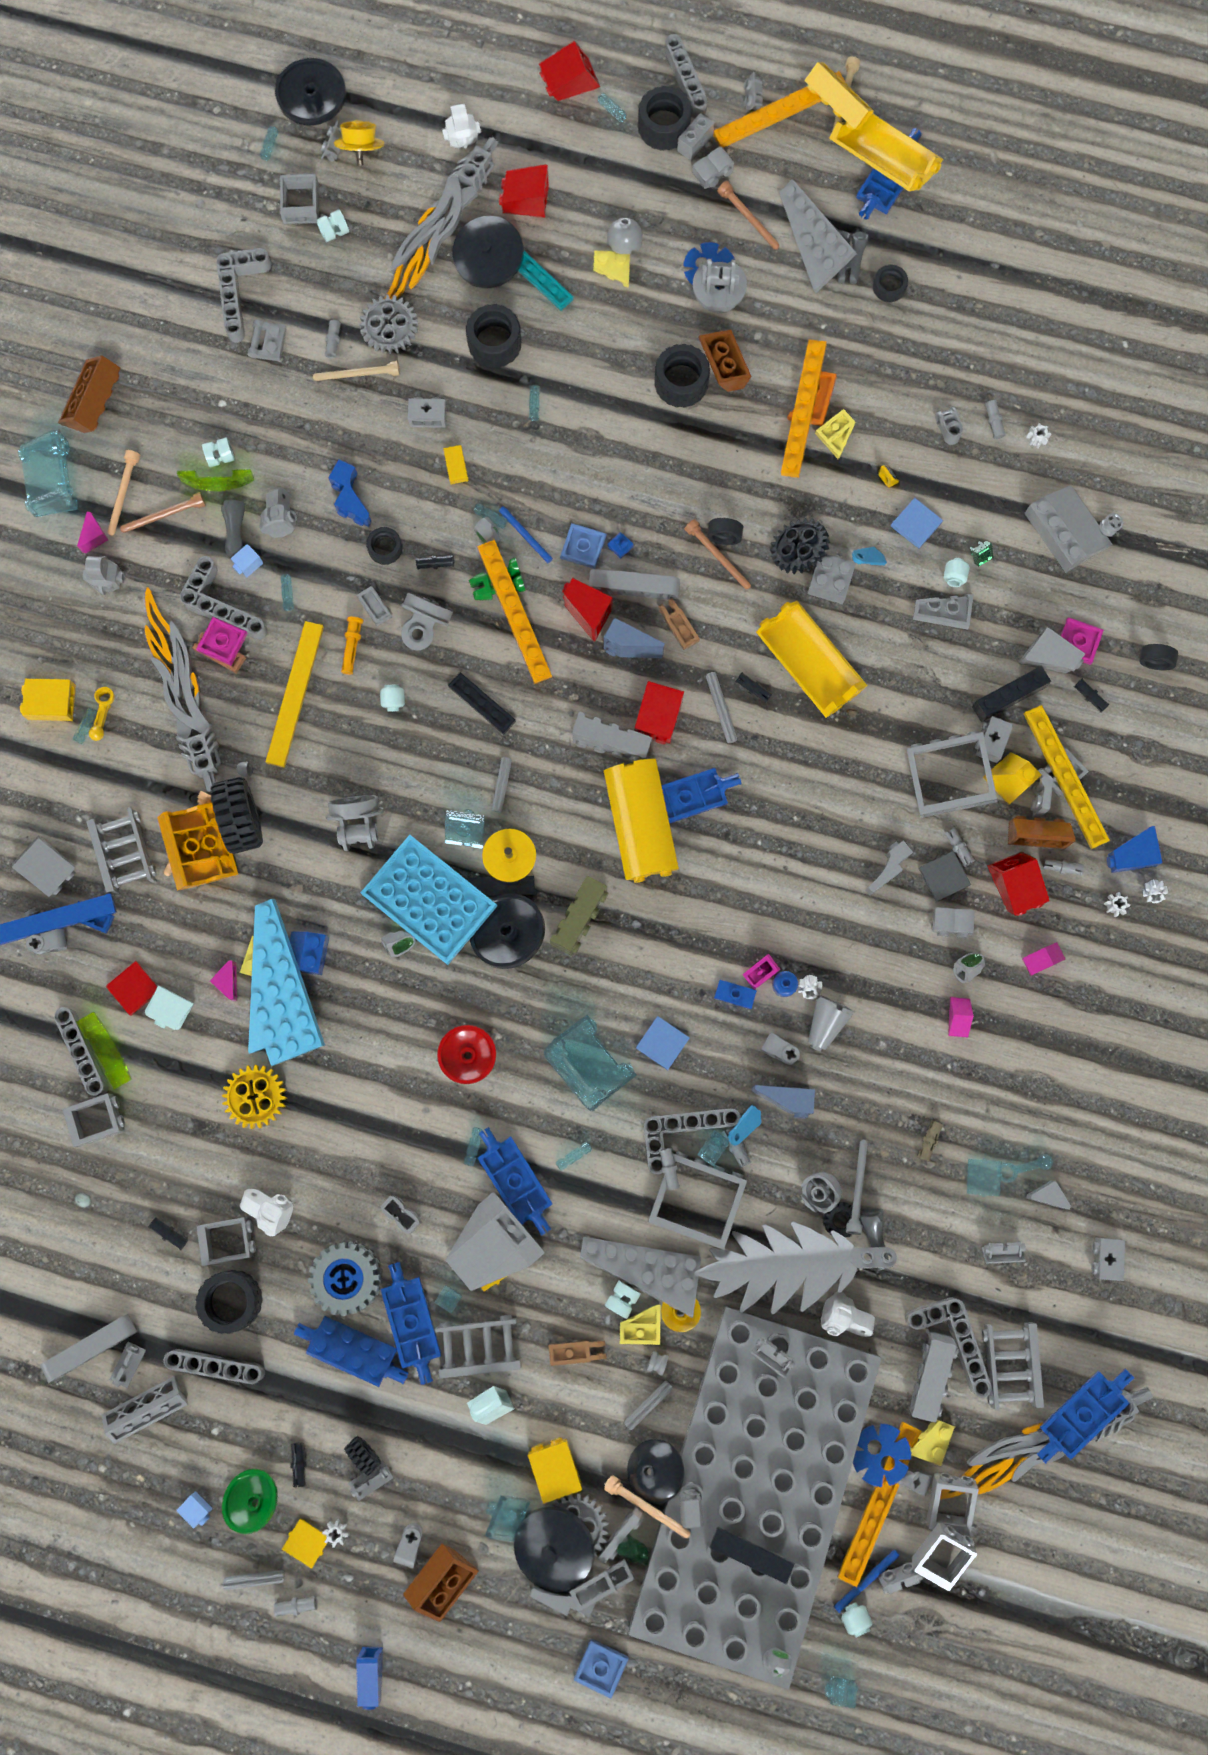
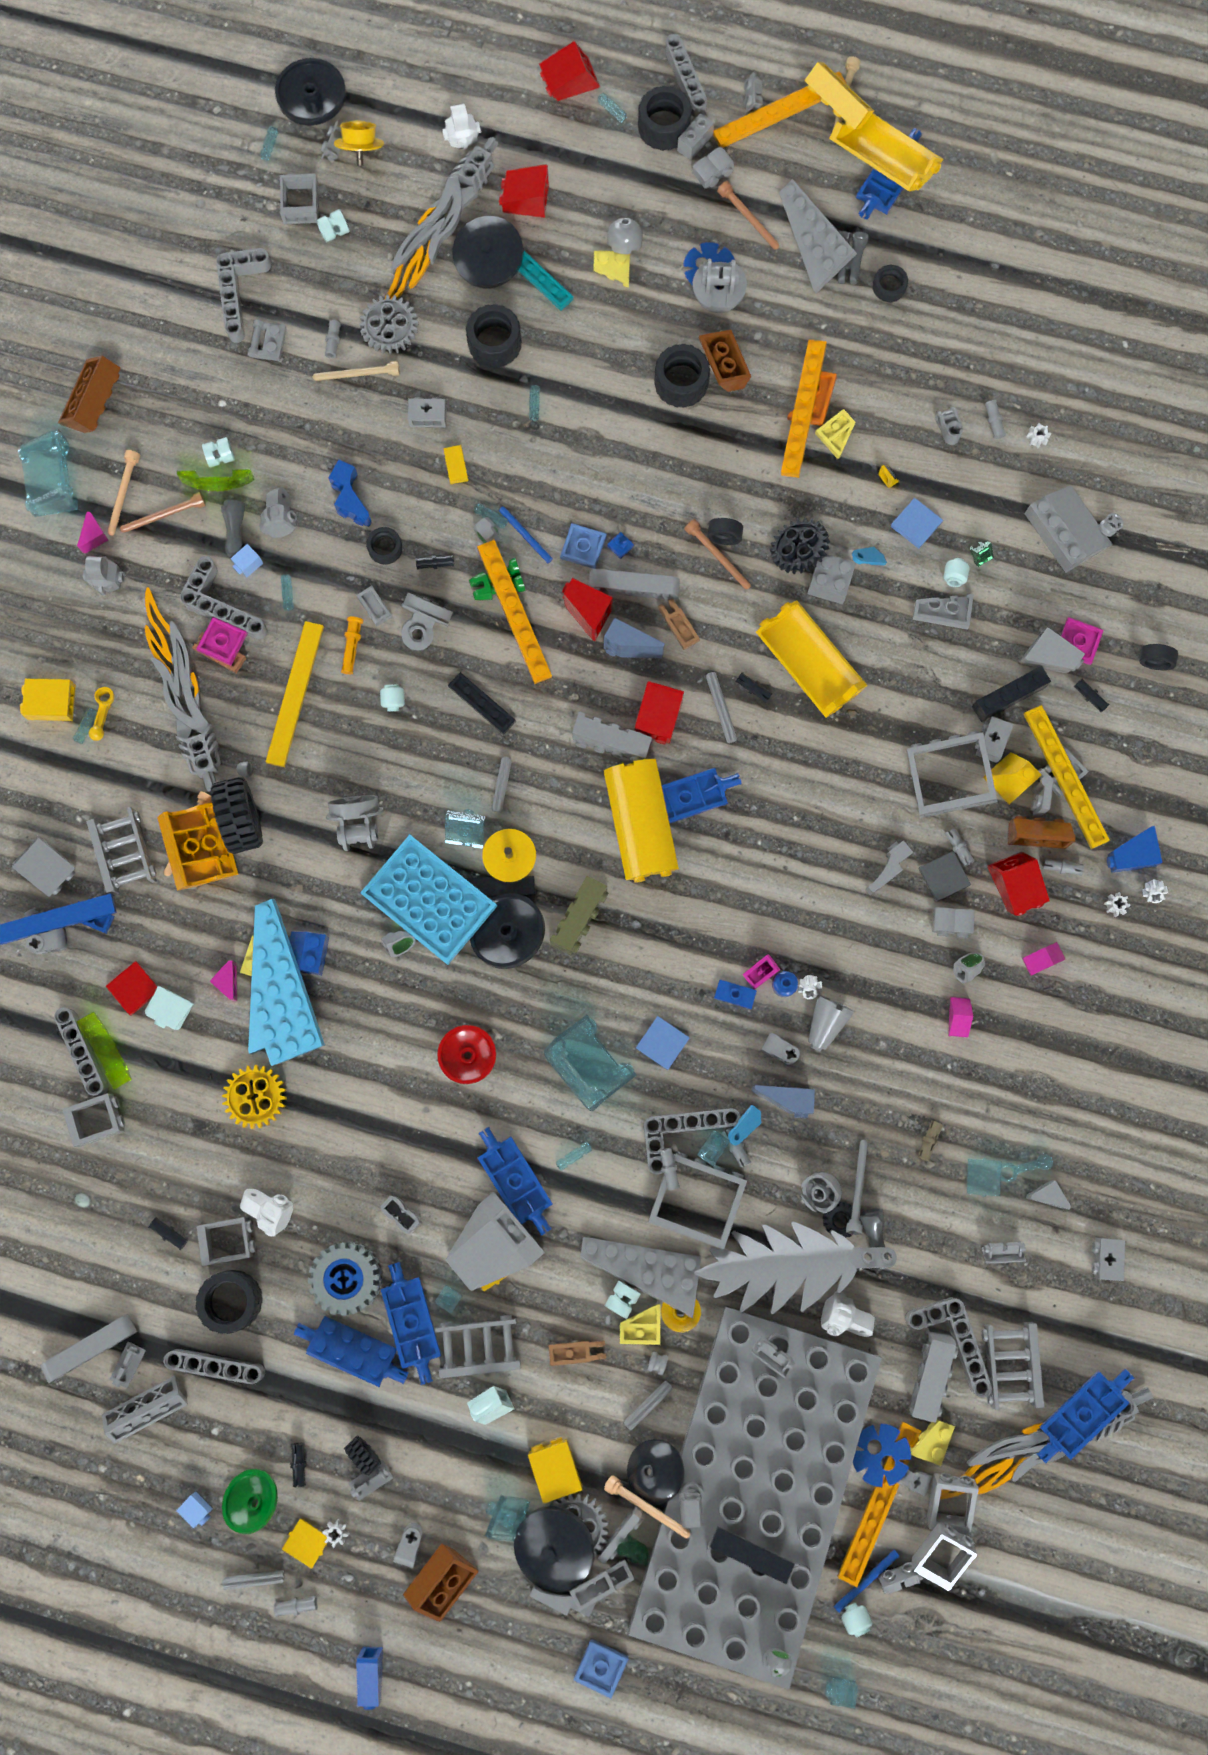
clear light blue axle [464,1127,483,1166] -> none

